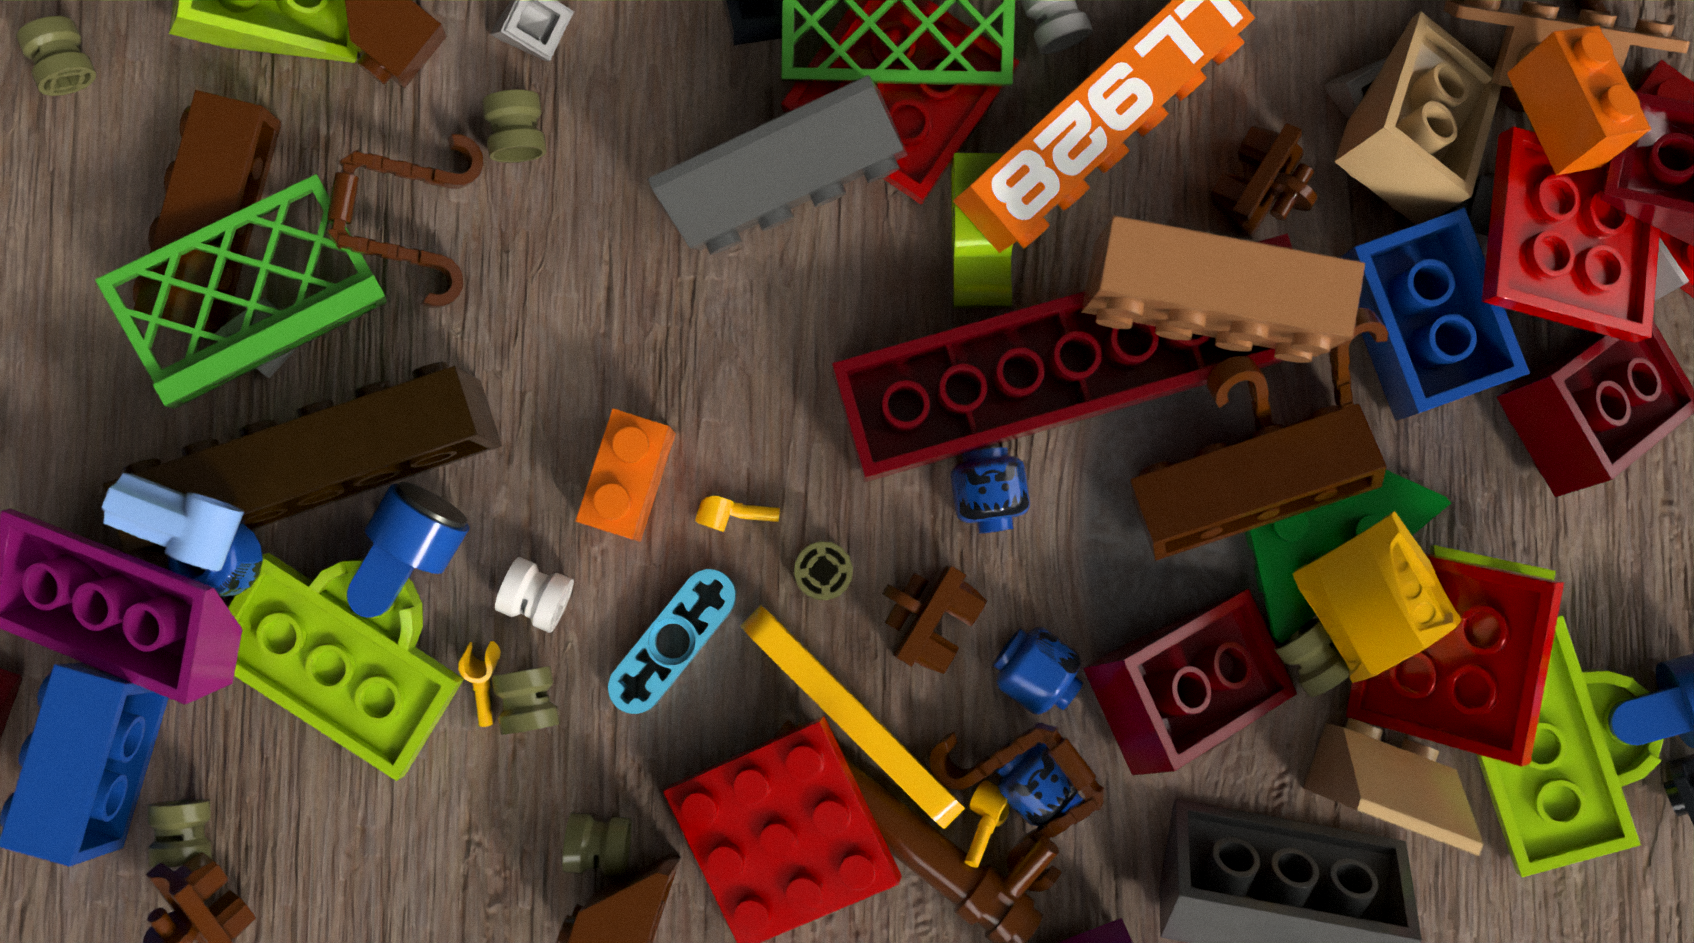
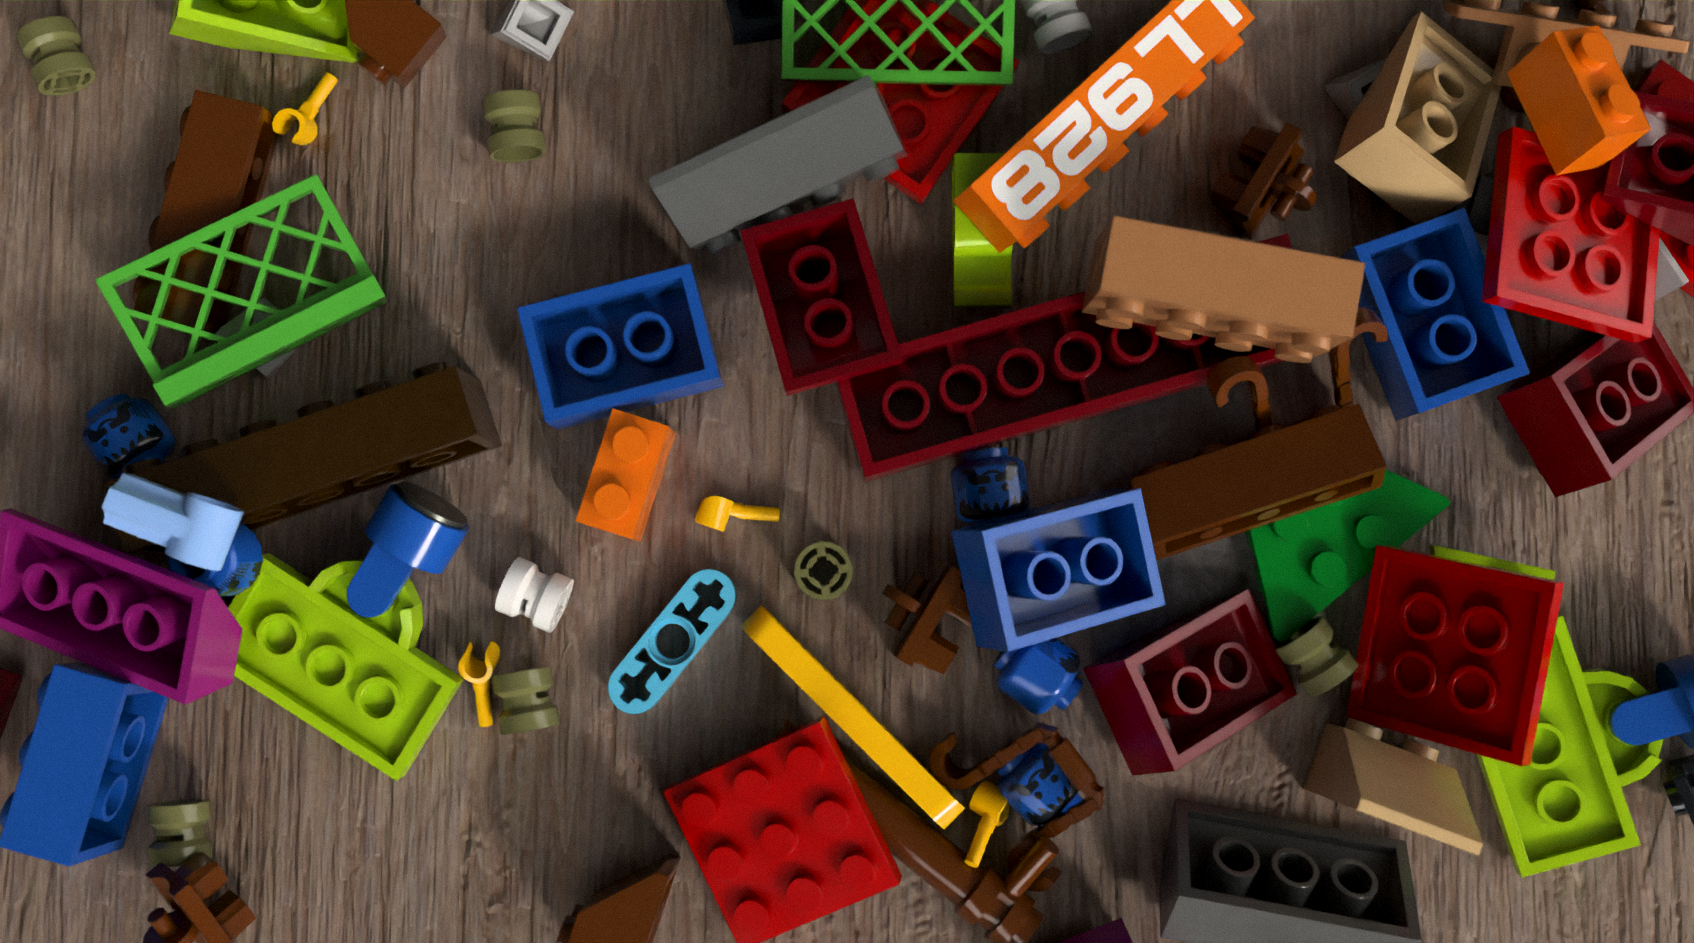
reddish brown piece [327,134,483,308] -> none
olive wheel [562,812,632,878] -> none
yellow slope [1292,511,1462,683] -> none
none -> blue head [82,394,176,480]
none -> yellow hand [272,72,338,145]
none -> blue brick [517,263,725,430]
none -> dark red slope [740,198,903,396]
none -> blue brick [951,488,1166,652]

